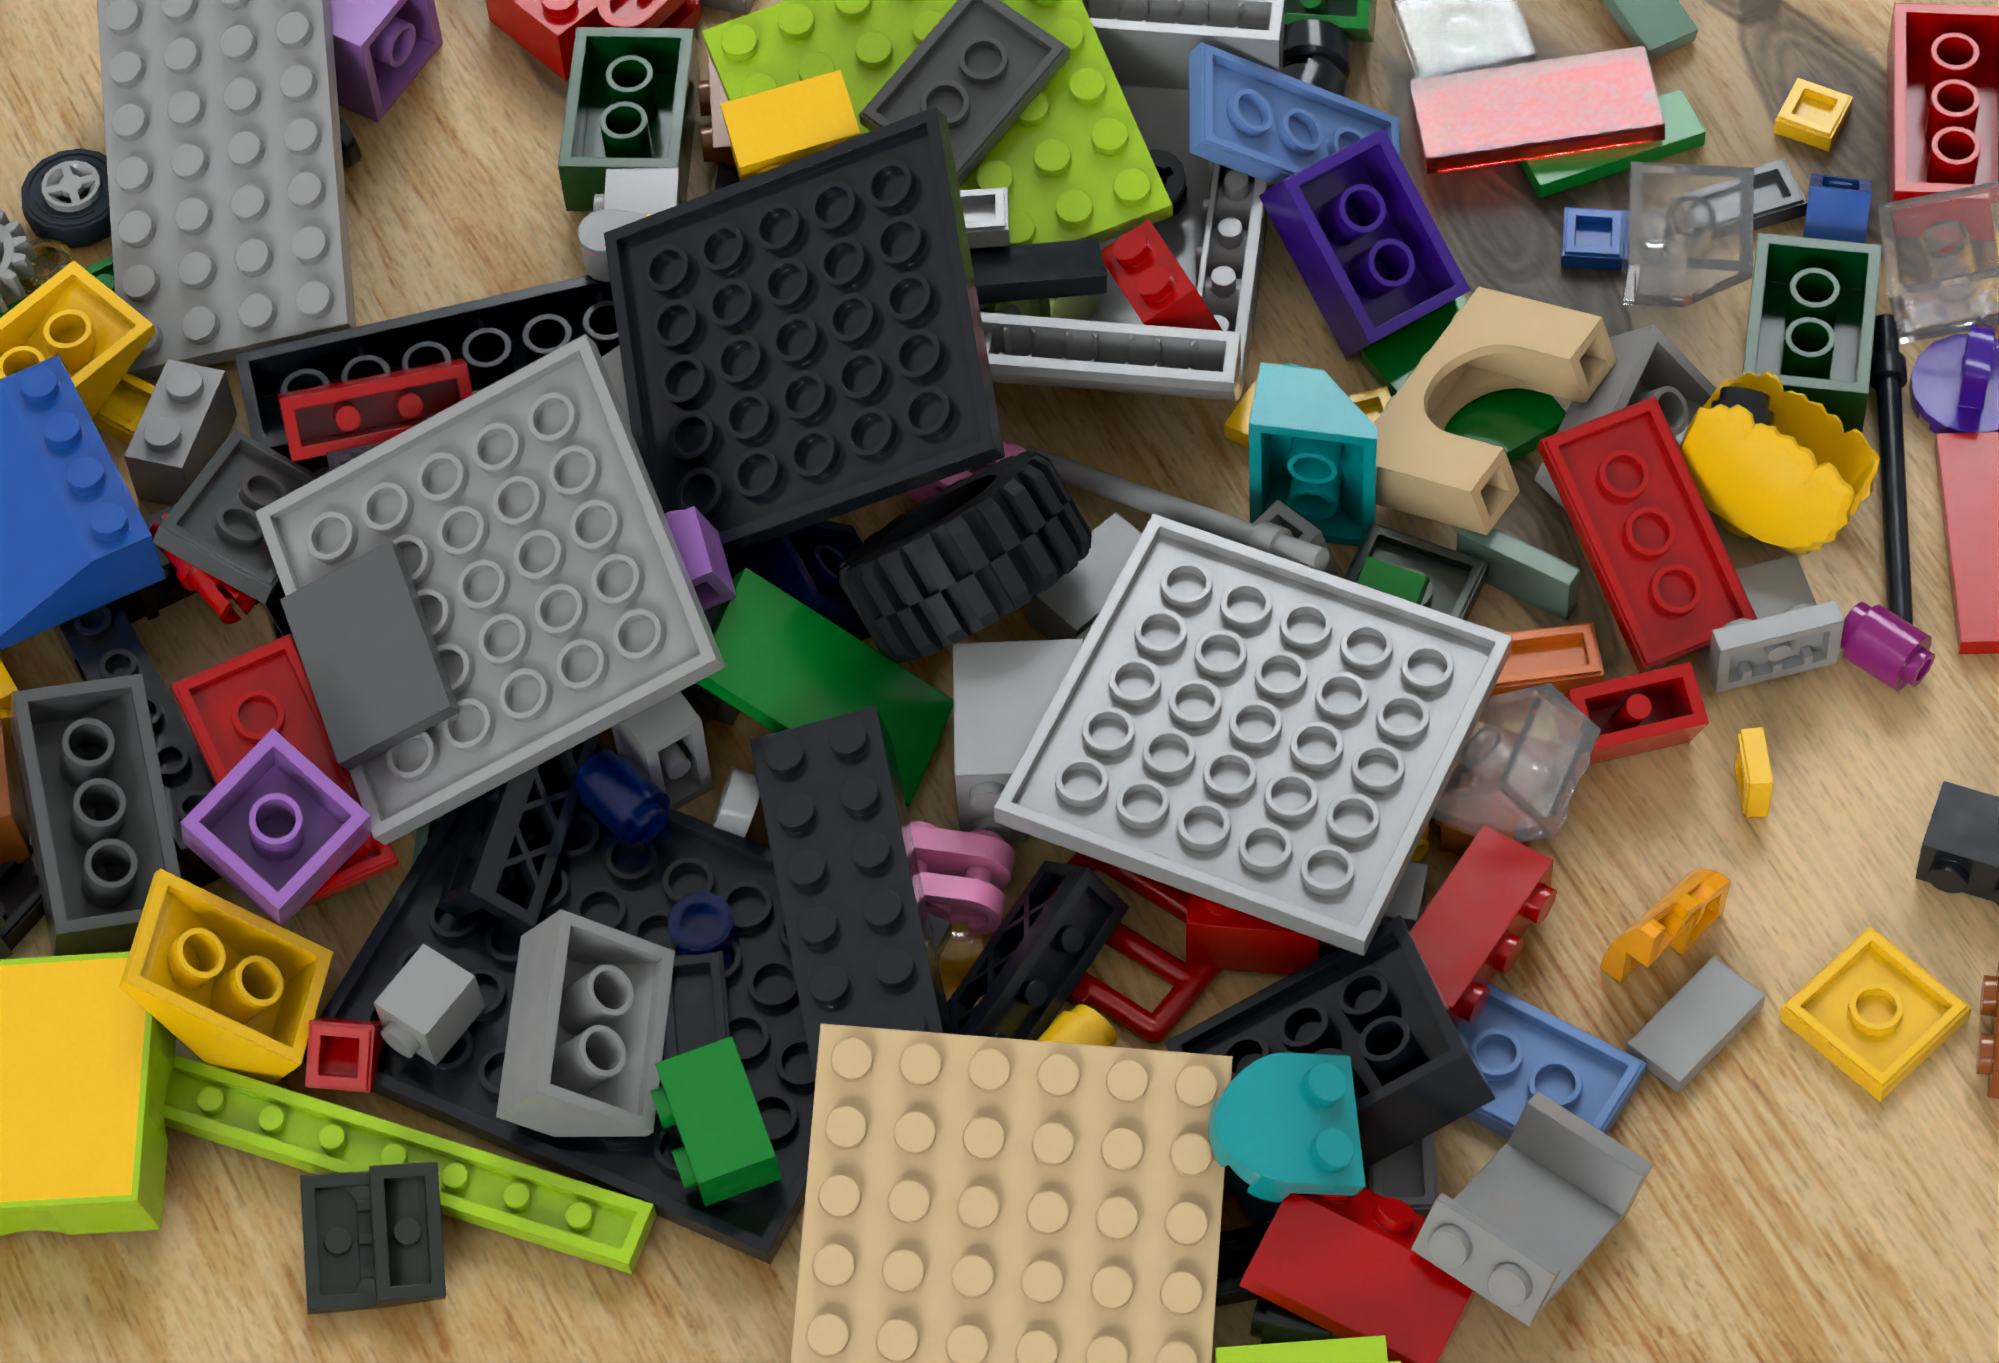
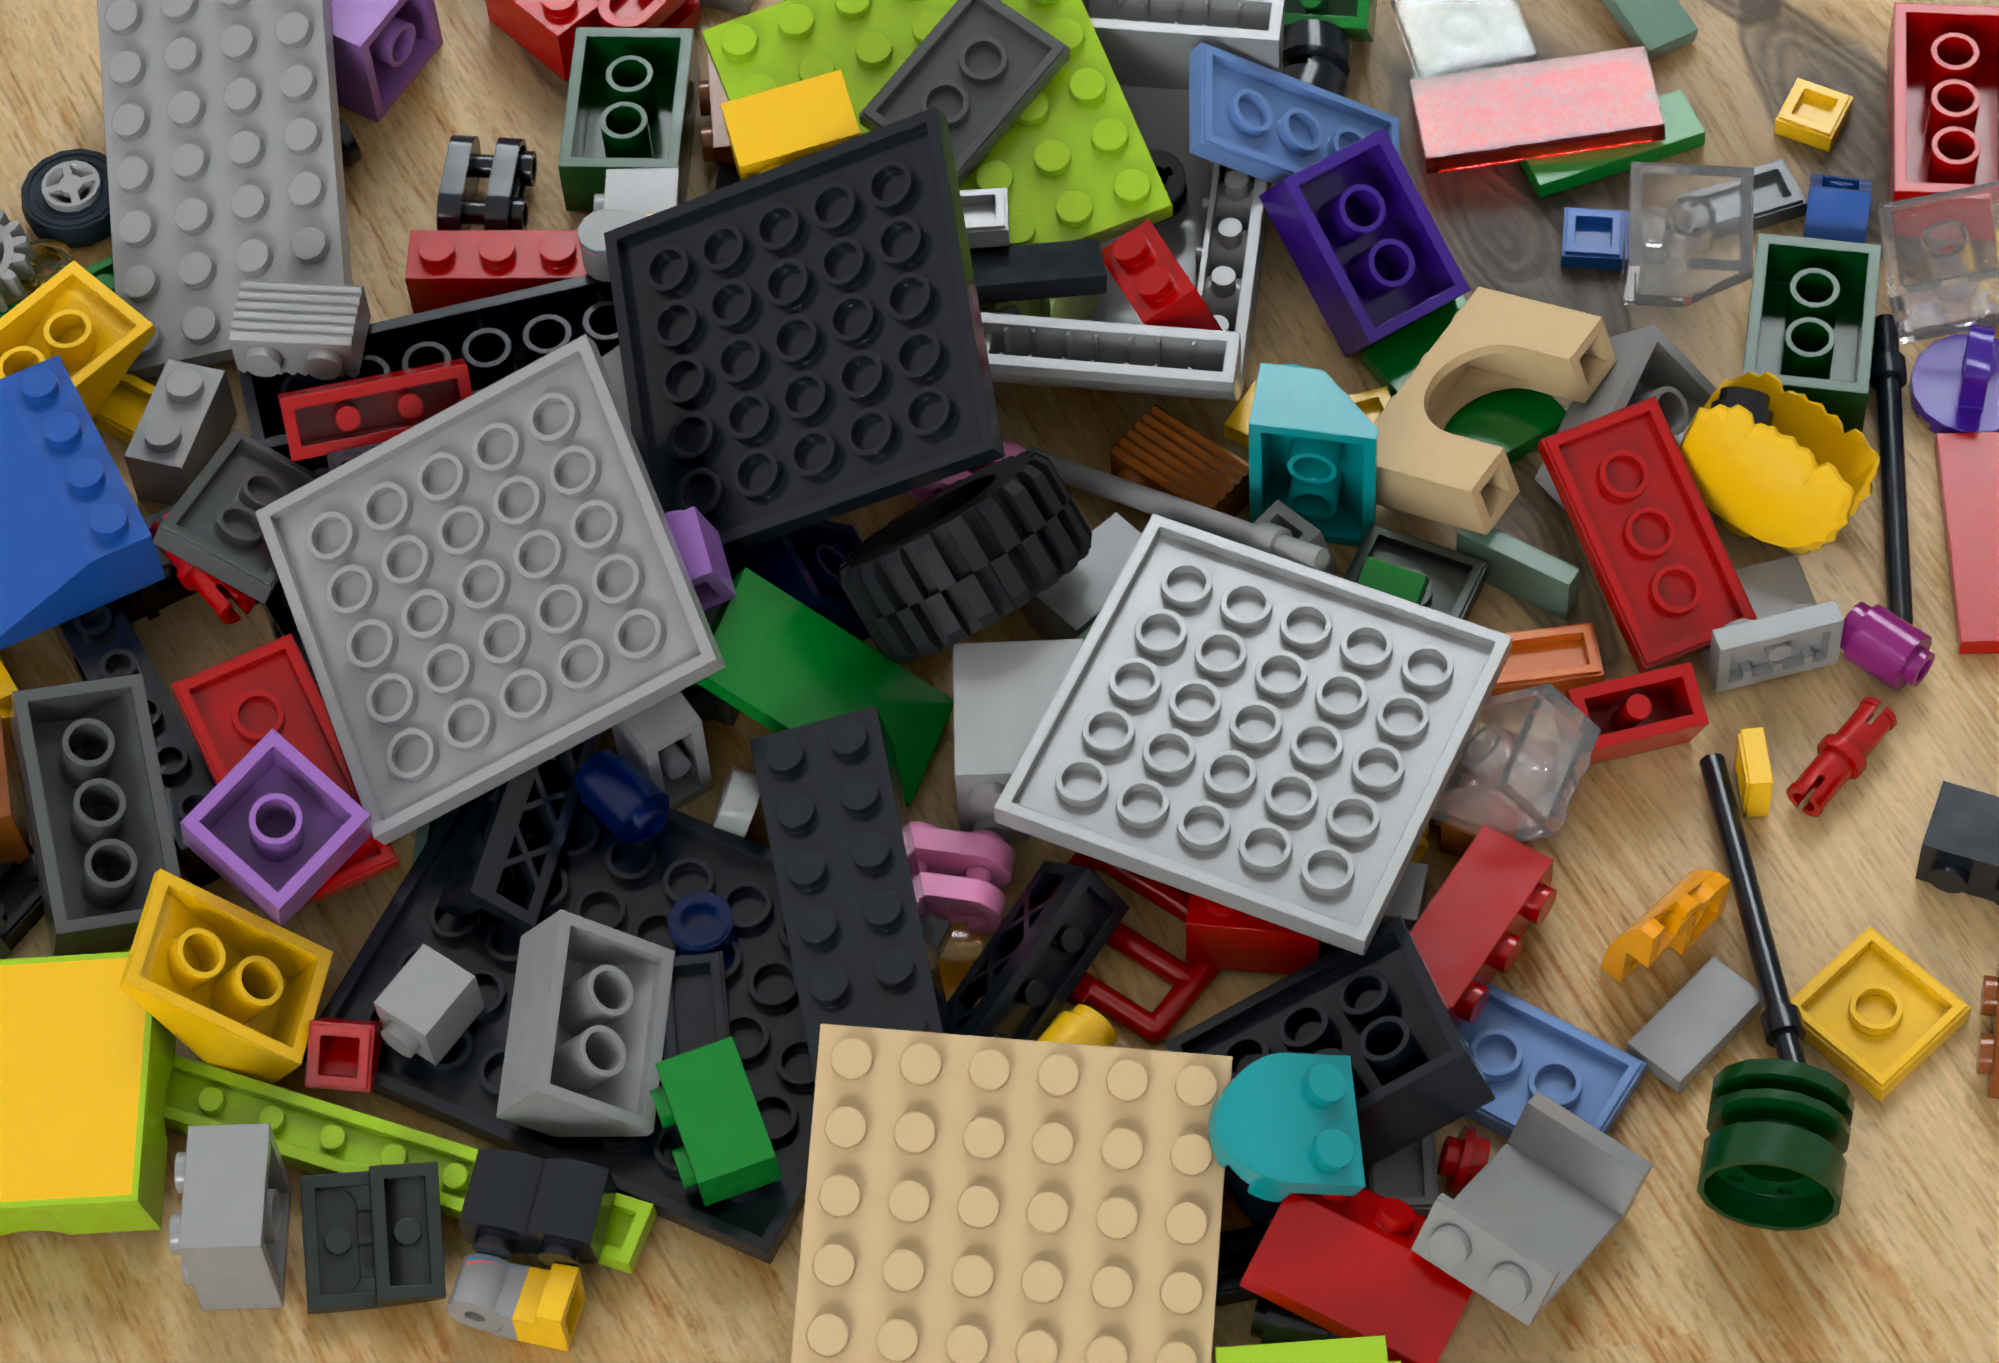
dark grey tile [280,541,460,771] -> none
none -> light grey brick [169,1123,292,1310]
none -> light grey brick [229,280,371,380]
none -> brick [405,230,589,314]
none -> black brick [437,135,537,230]
none -> leg [446,1253,587,1352]
none -> black brick [458,1148,617,1267]
none -> dark orange brick [1110,405,1249,517]
none -> red plate [1437,1126,1490,1194]
none -> dark green wheel [1697,1058,1855,1231]
none -> black bar [1699,753,1807,1064]
none -> red pin [1786,697,1897,817]

